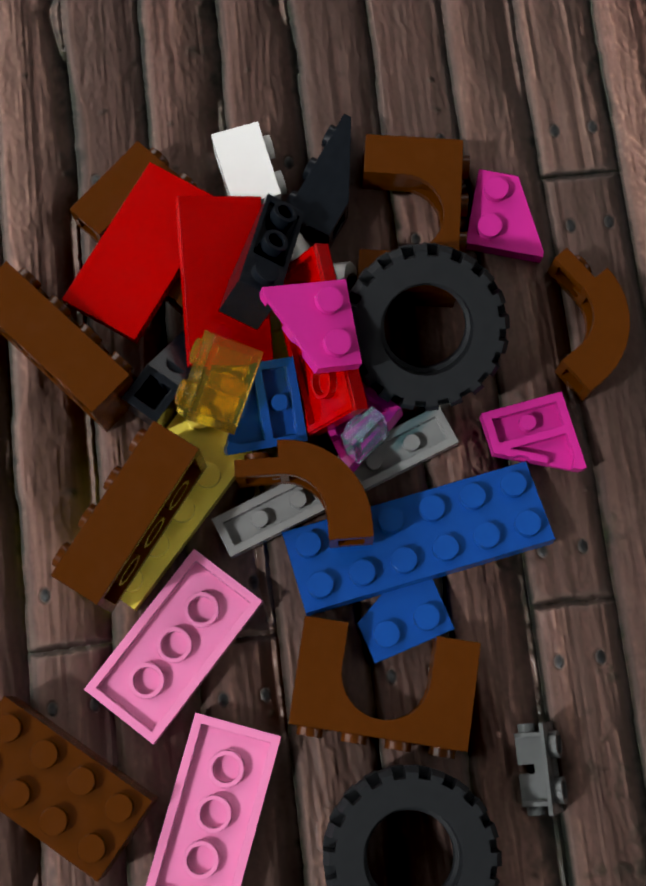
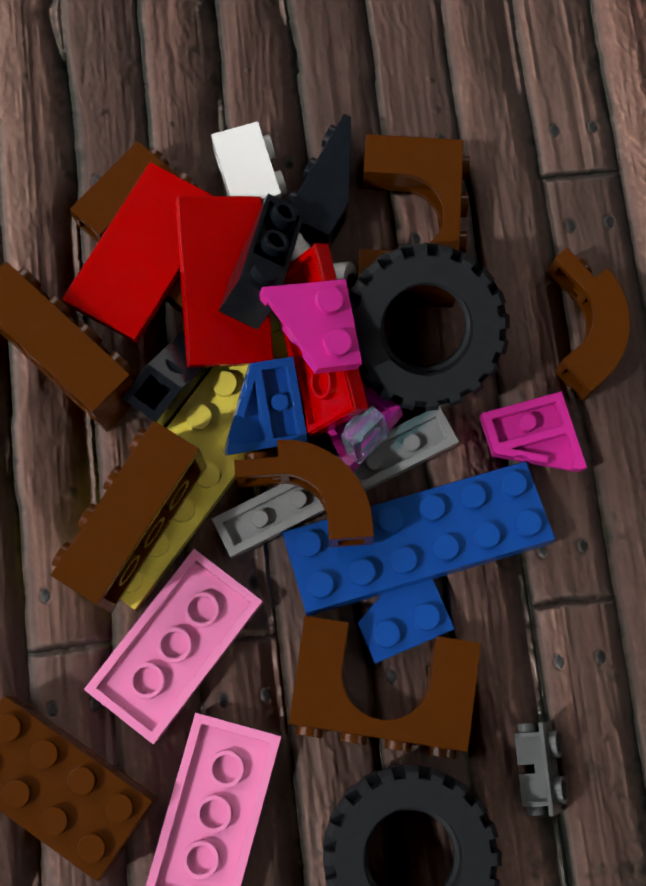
clear yellow brick [175,330,264,435] -> none
dark pink wing [466,169,544,263] -> none

